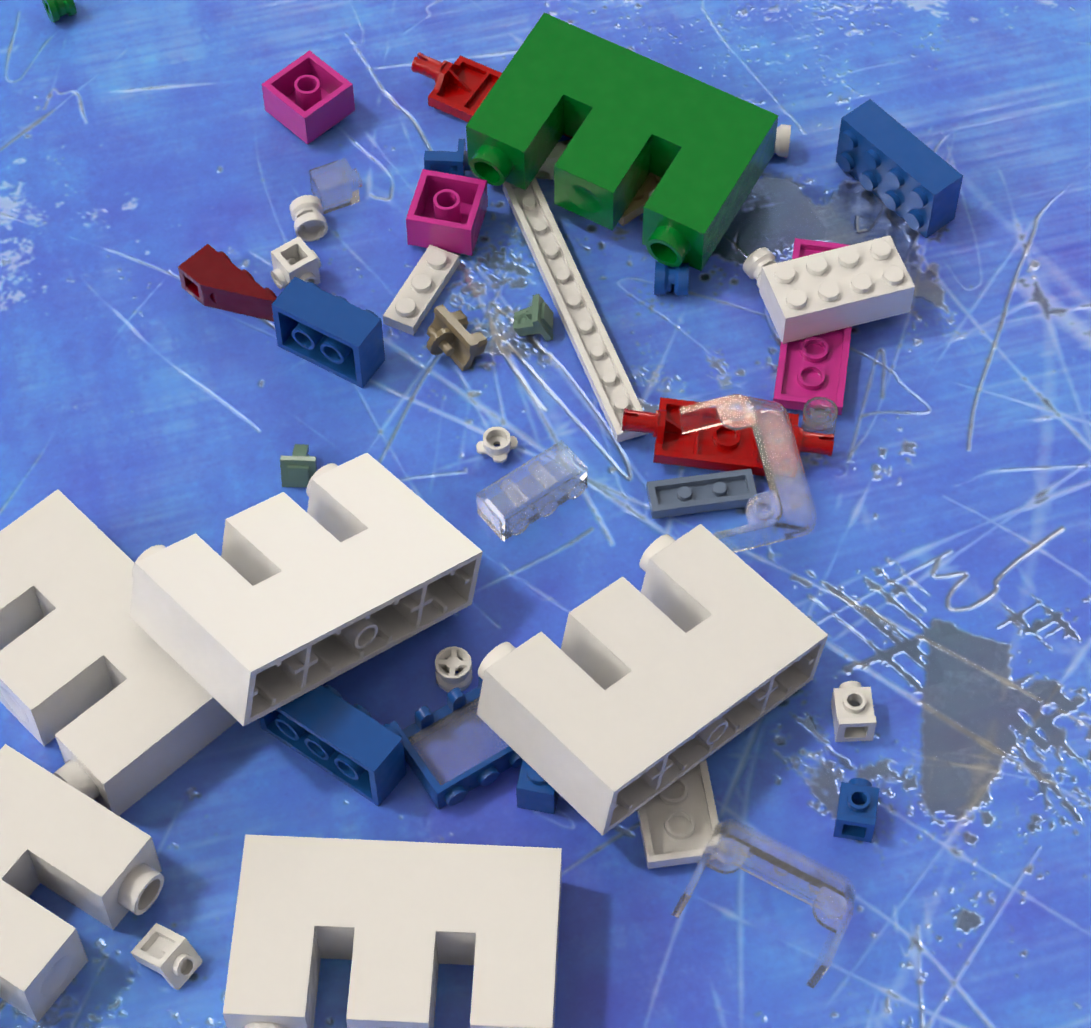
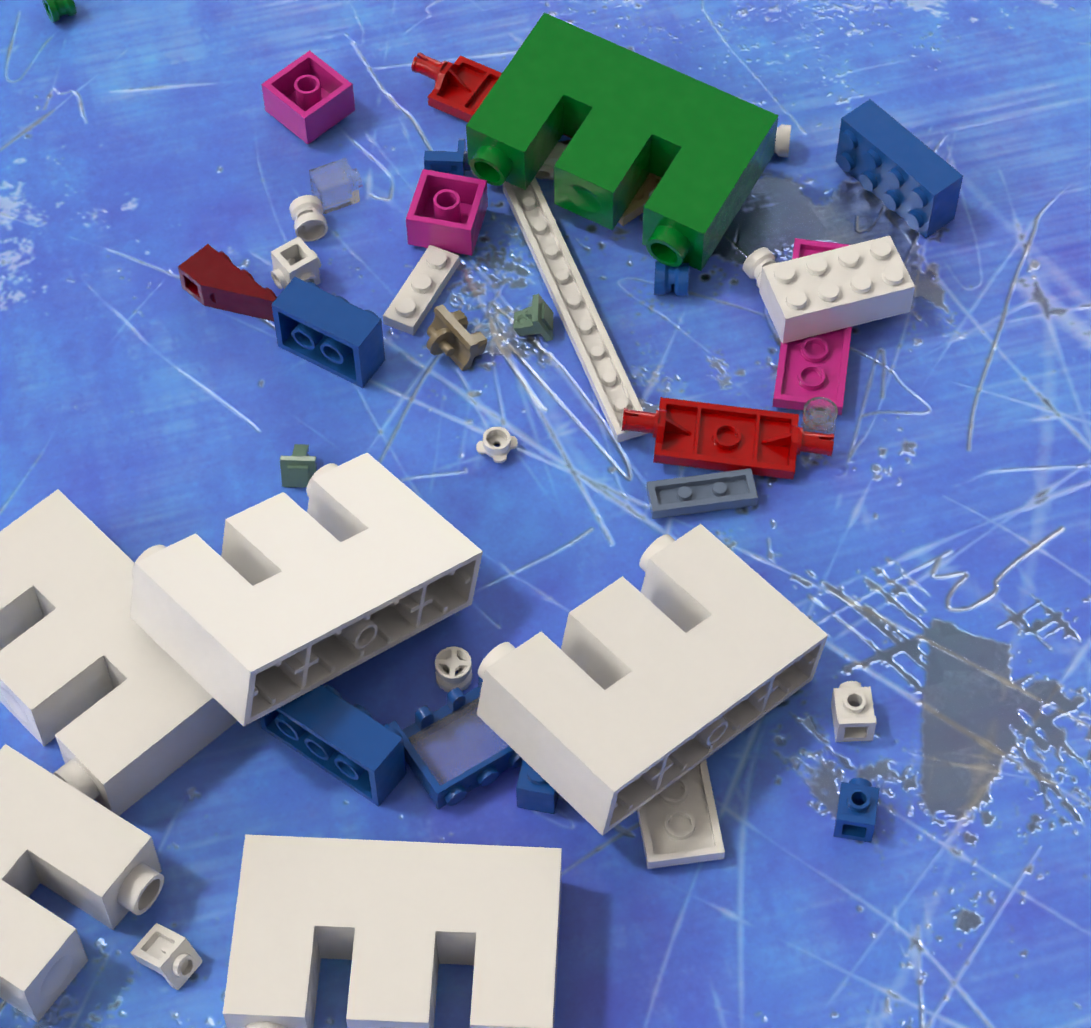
clear brick [476,440,588,541] -> none
clear windscreen [671,819,856,988] -> none
clear windscreen [679,394,817,553] -> none

